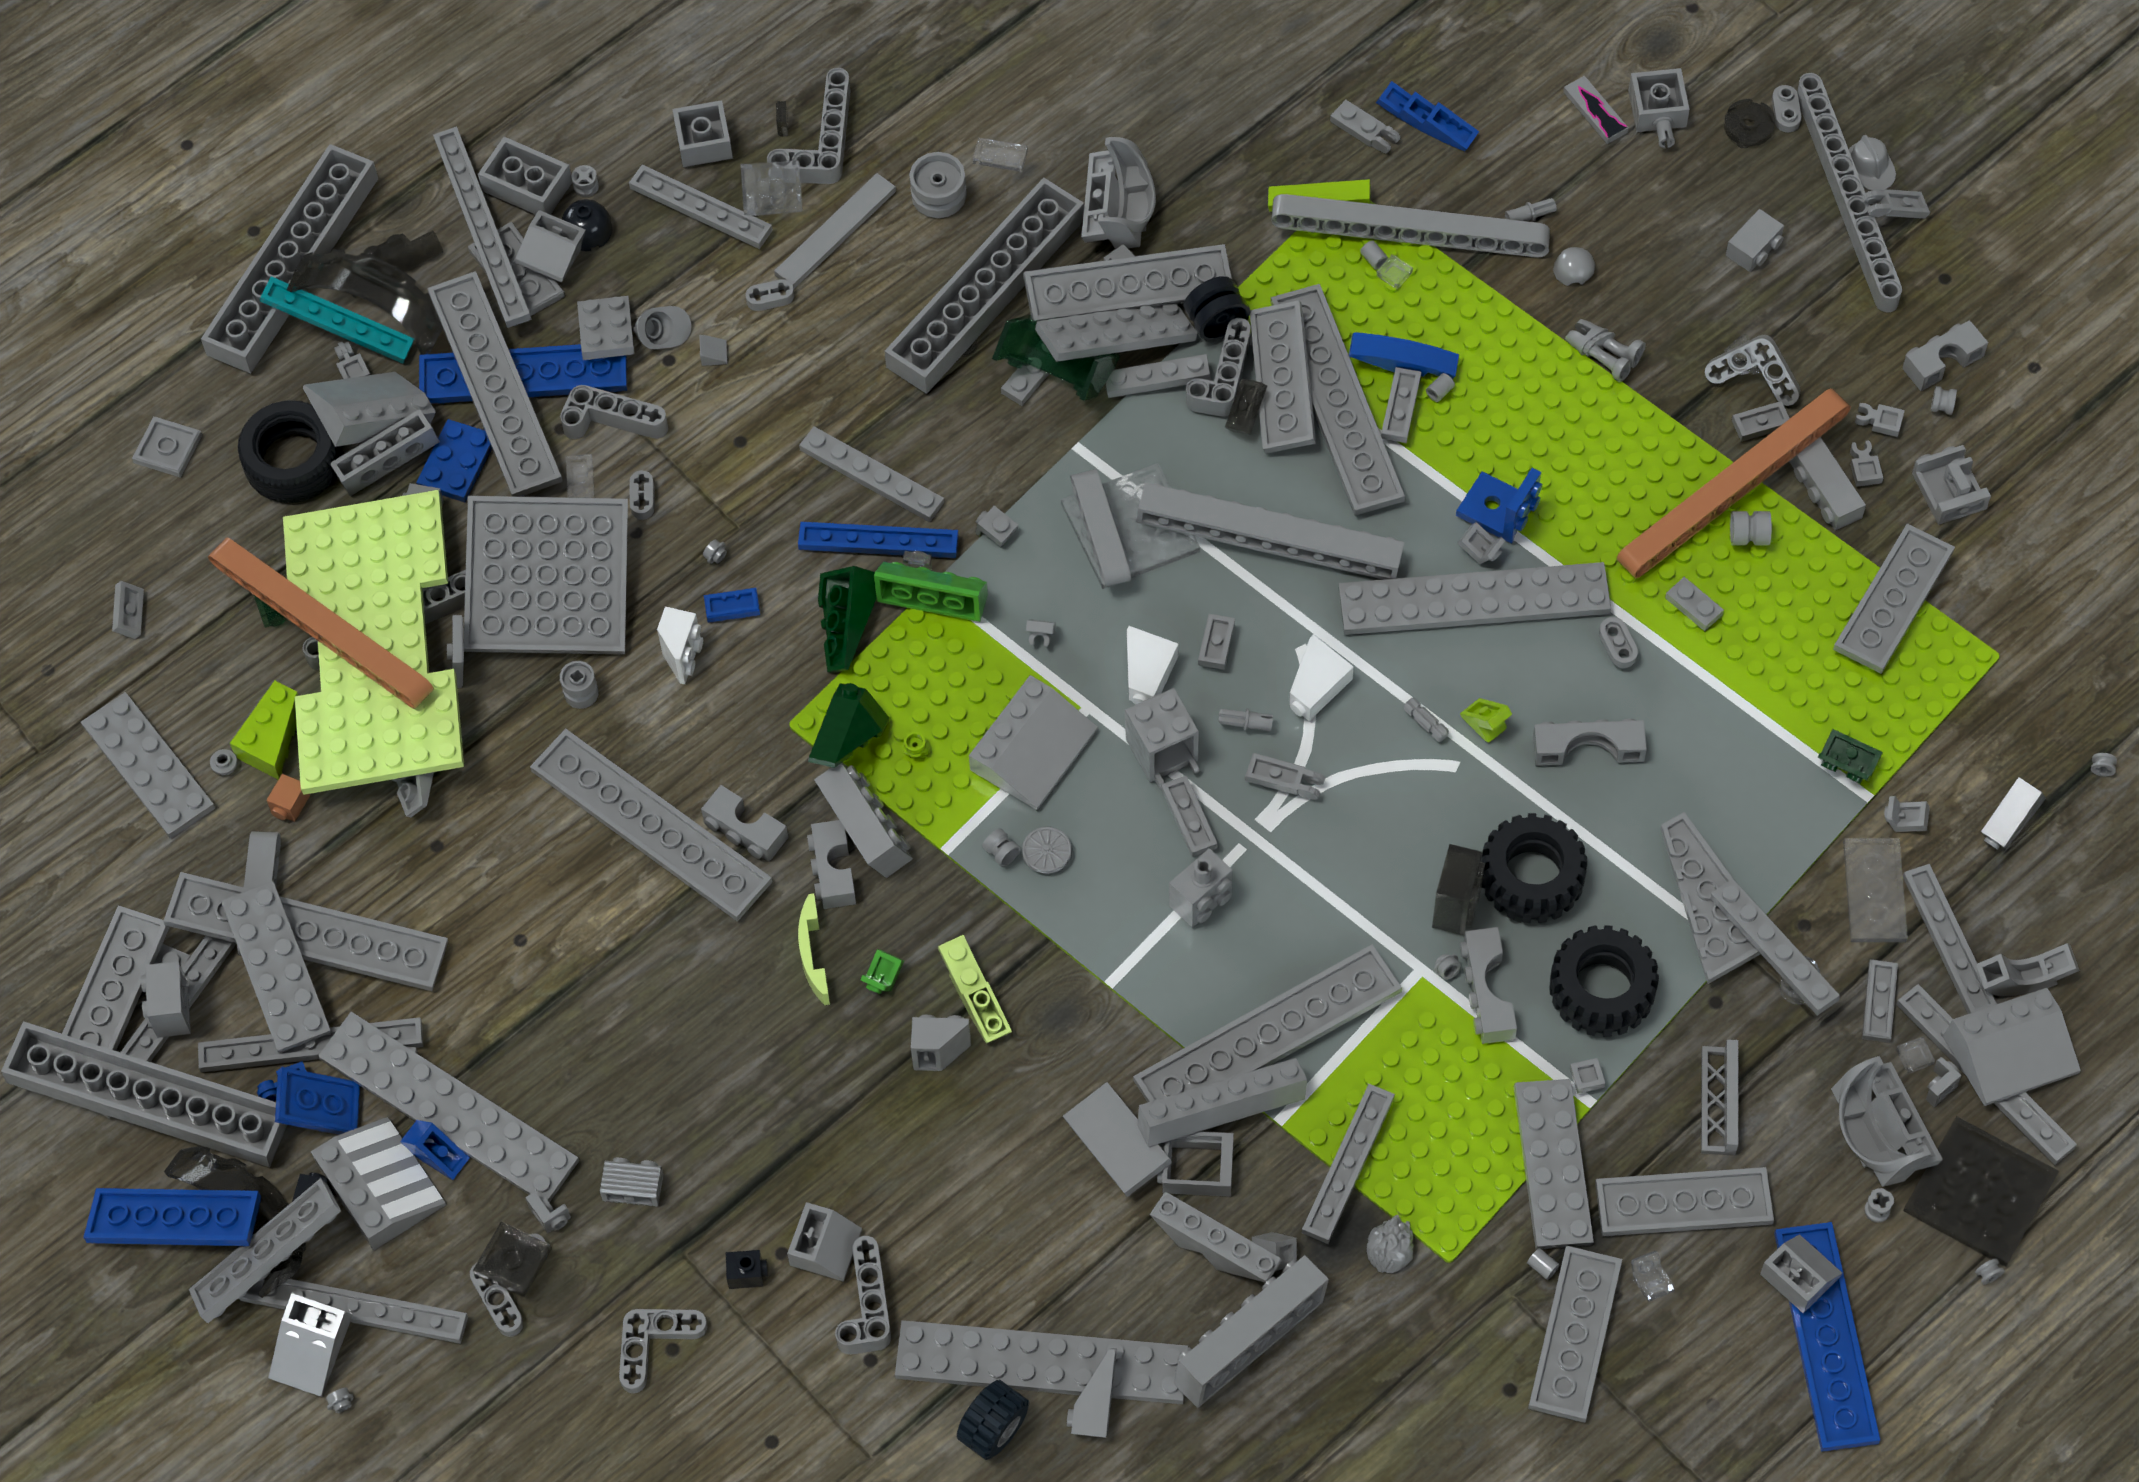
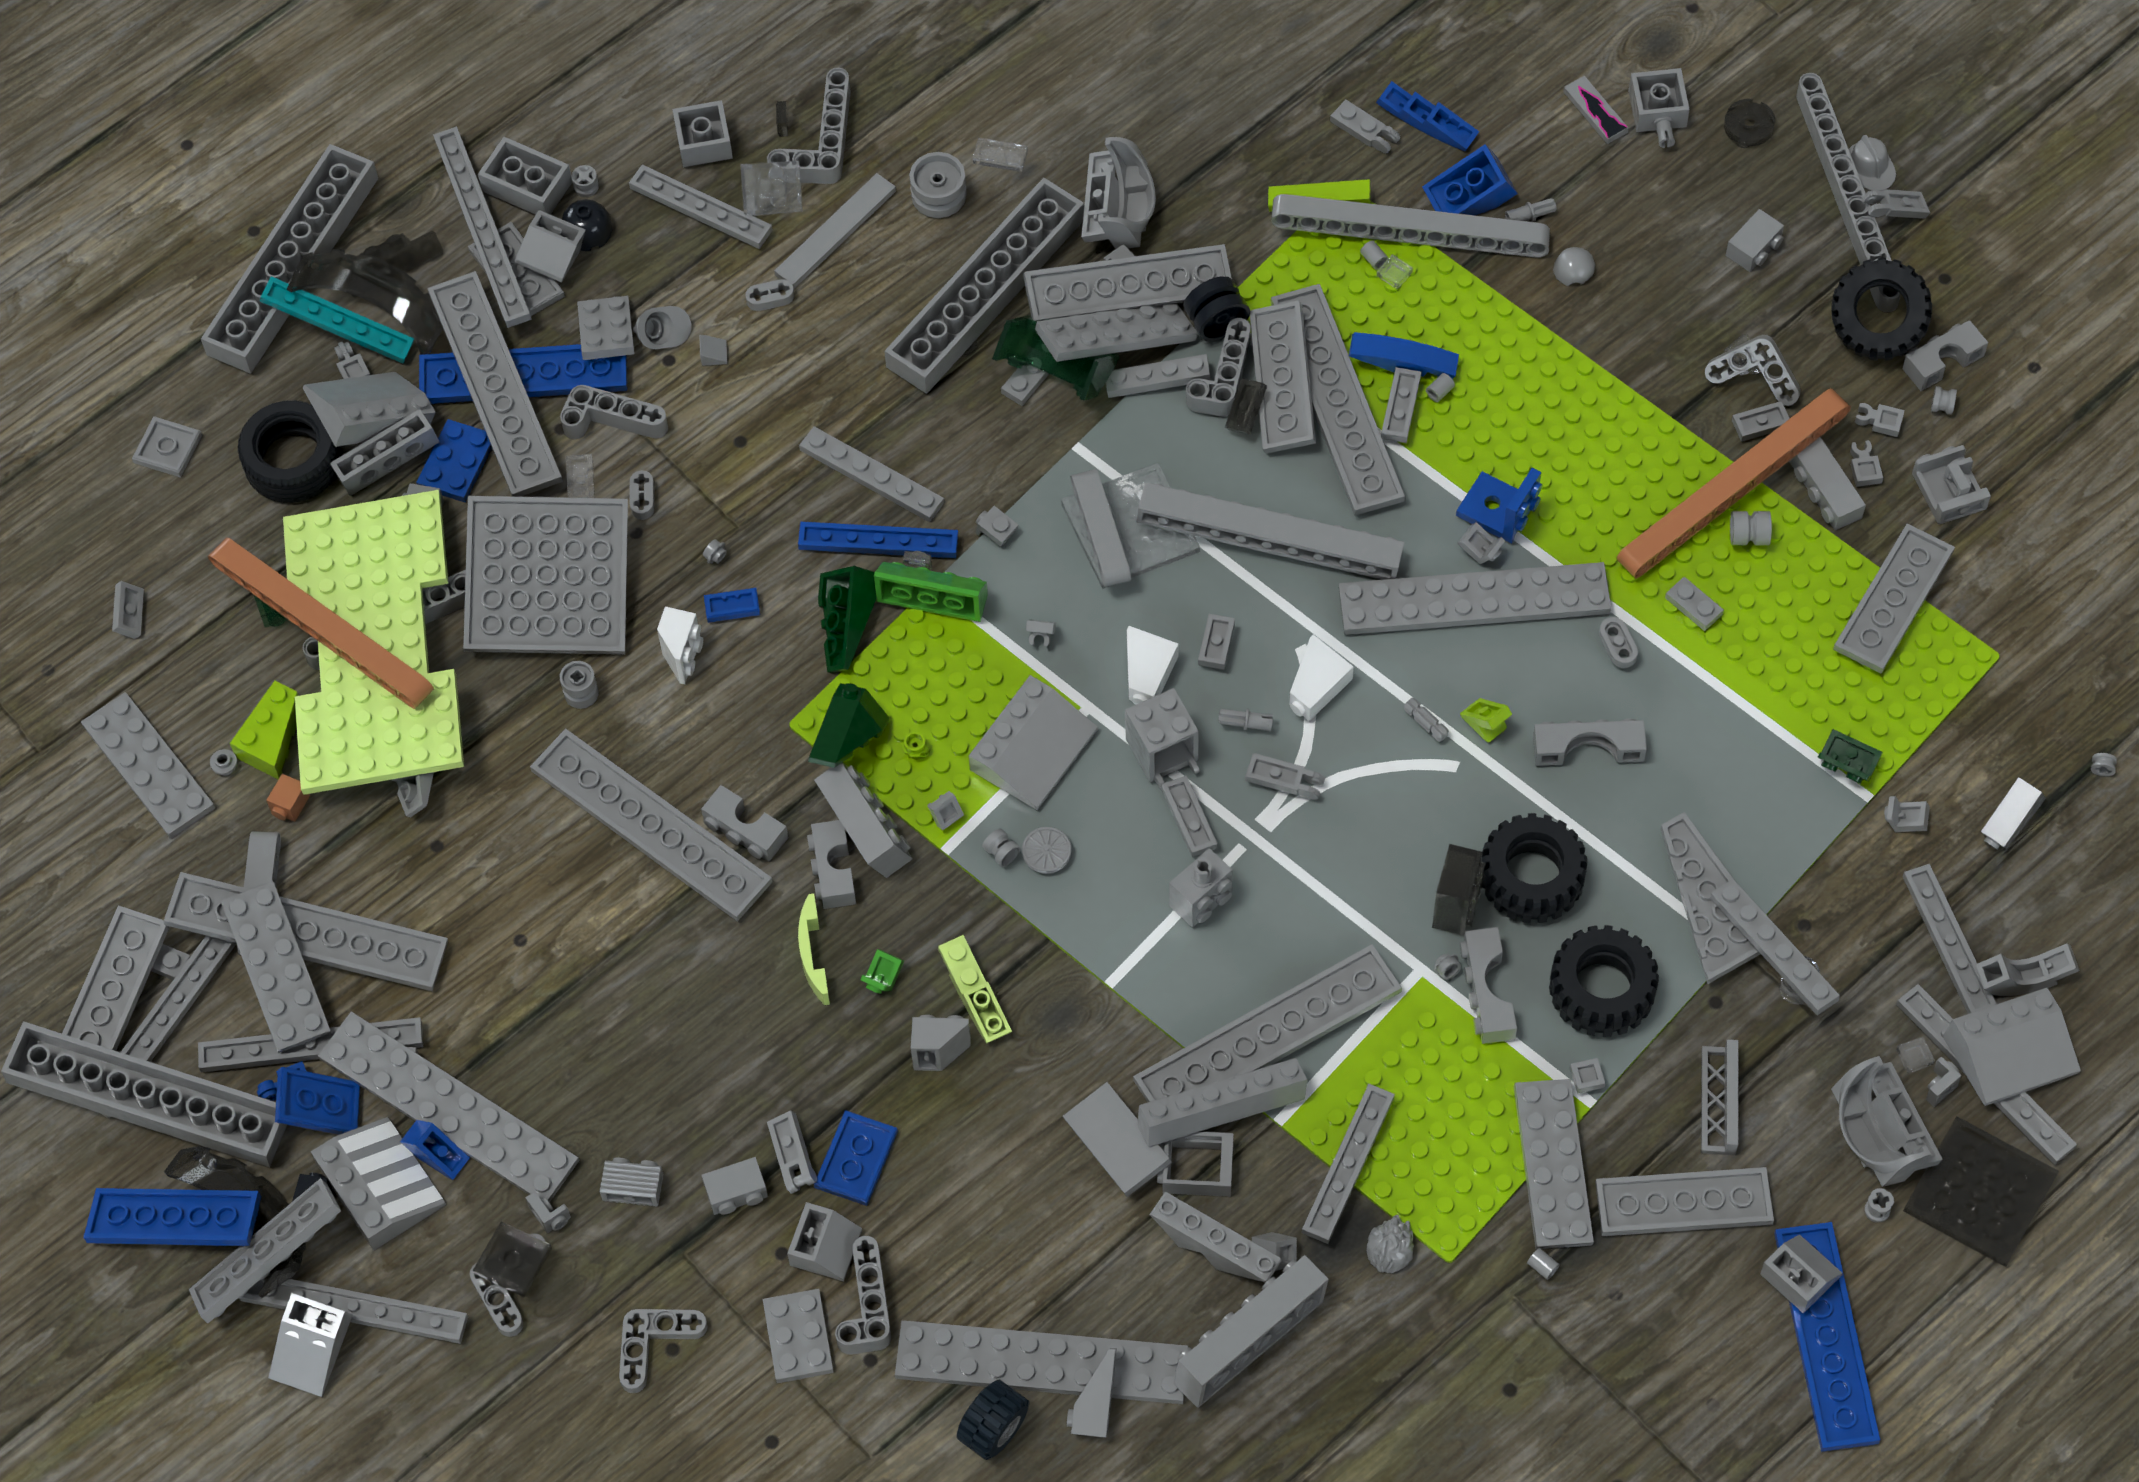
light grey brick [141,961,191,1038] -> none
light grey plate [326,1388,354,1413] -> none
light grey plate [447,615,464,688] -> none
black brick [725,1250,768,1289] -> none
light grey plate [1528,1246,1622,1423] -> none
light grey piece [1565,319,1646,382] -> none
clear bracket [1631,1251,1675,1302] -> none
light grey plate [1772,85,1801,133] -> none
clear tile [1843,838,1908,942] -> none
light grey tile [1862,959,1898,1043] -> none
light grey bush [1975,1258,2005,1285] -> none
none -> light grey brick [701,1157,768,1215]
none -> light grey plate [763,1289,834,1383]
none -> light grey plate [767,1110,817,1194]
none -> blue tile [814,1110,898,1206]
none -> light grey tile [928,791,964,830]
none -> blue slope [1422,144,1518,216]
none -> black tyre [1831,258,1932,361]

